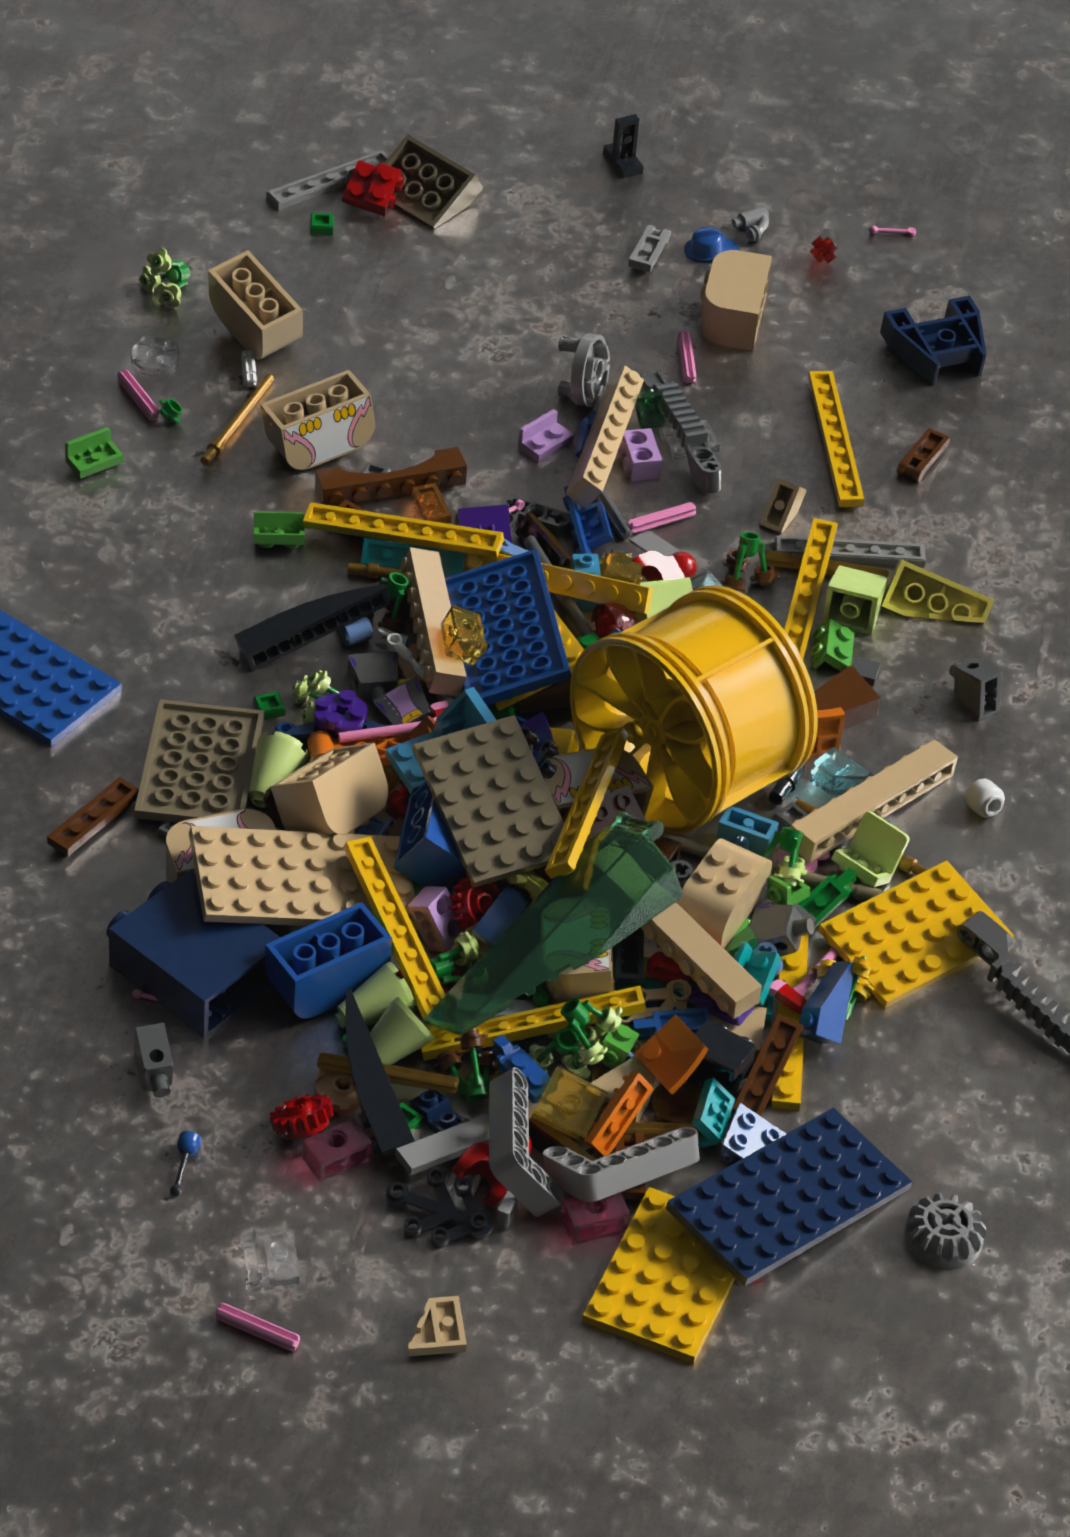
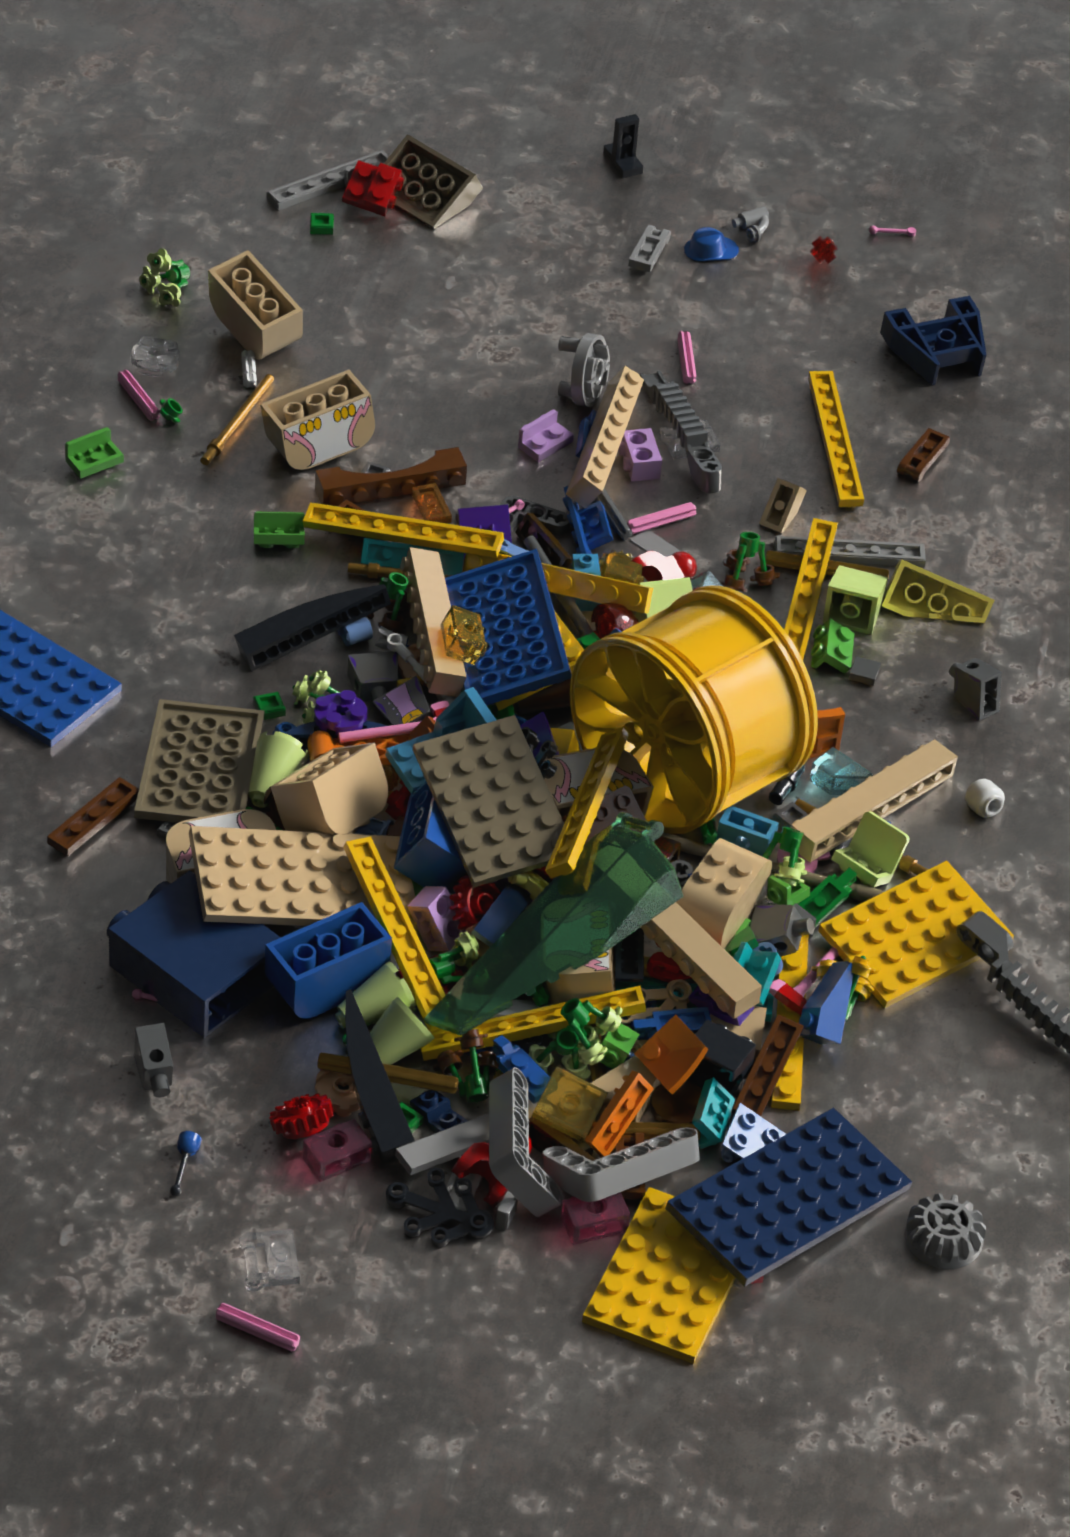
tan wing [408,1296,467,1356] -> none
clear green bracket [635,389,666,429] -> none
tan brick [698,250,772,351] -> none
reddish brown slope [814,665,880,729] -> none
none -> green axle [700,818,718,845]

